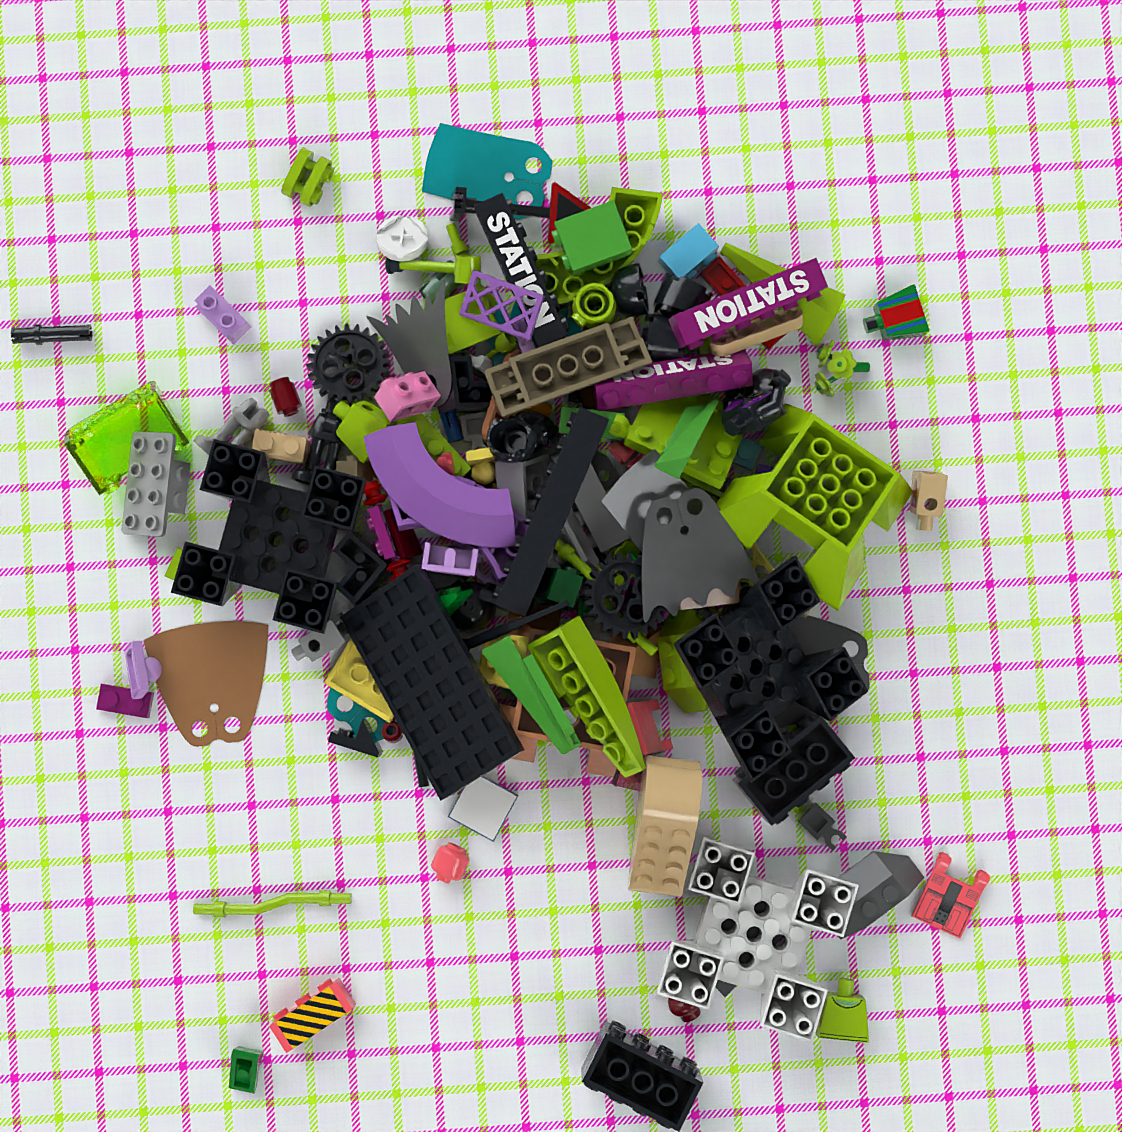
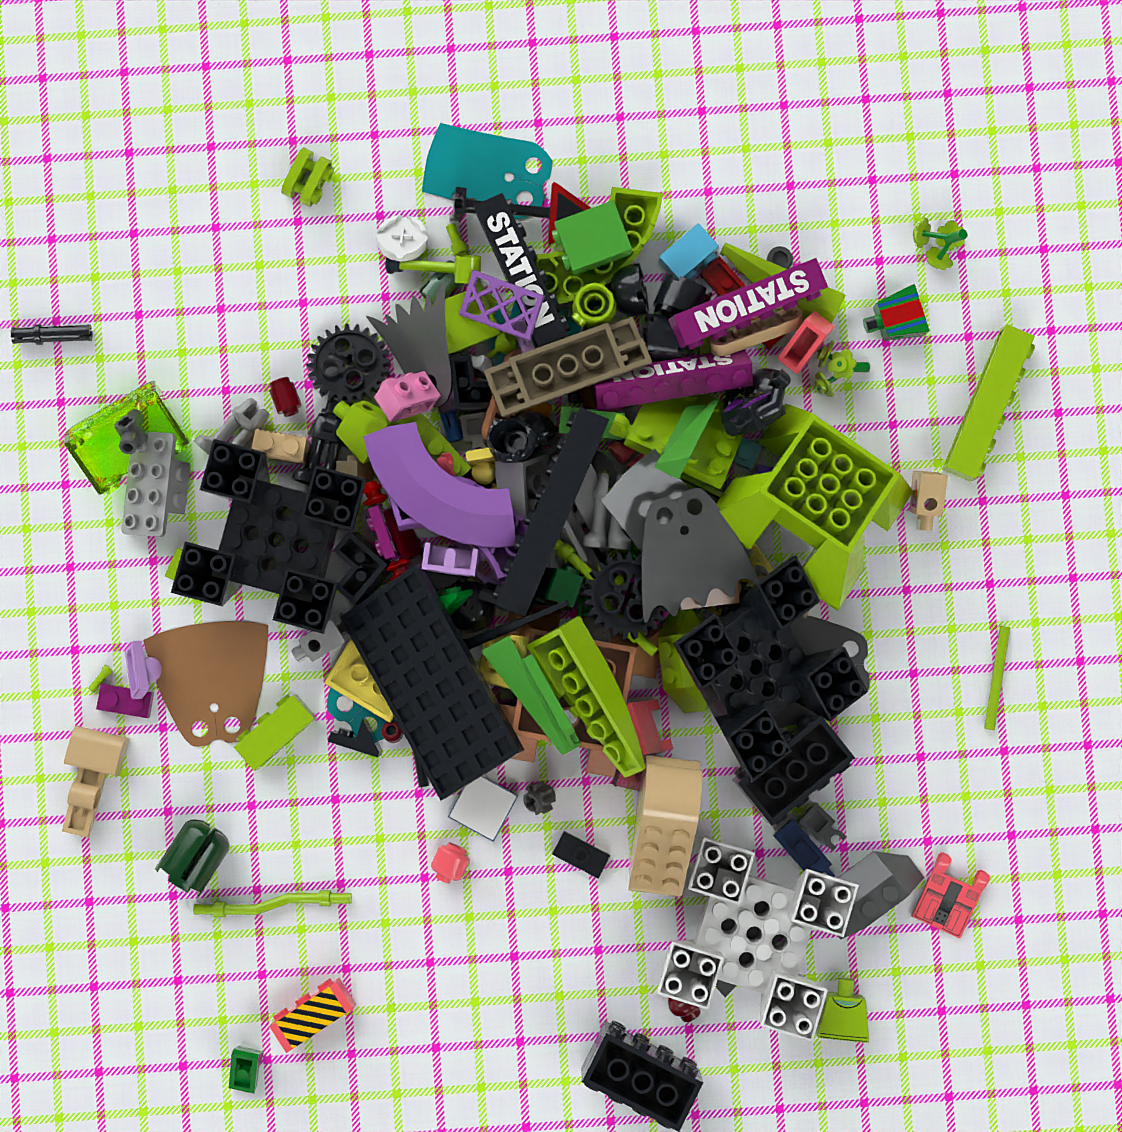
lavender window [194,285,252,345] -> none
none -> tan plate [62,726,130,838]
none -> lime piece [88,665,113,693]
none -> dark grey axle [115,409,148,454]
none -> dark green cylinder [155,819,230,897]
none -> lime brick [234,694,317,771]
none -> dark grey gear [523,781,556,815]
none -> black plate [552,831,610,879]
none -> light grey piece [582,473,632,549]
none -> dark grey tile [766,246,793,269]
none -> dark blue hinge [773,818,835,877]
none -> coral piece [777,311,835,374]
none -> lime plant [913,217,968,270]
none -> lime brick [942,324,1035,482]
none -> lime bar [984,626,1010,730]

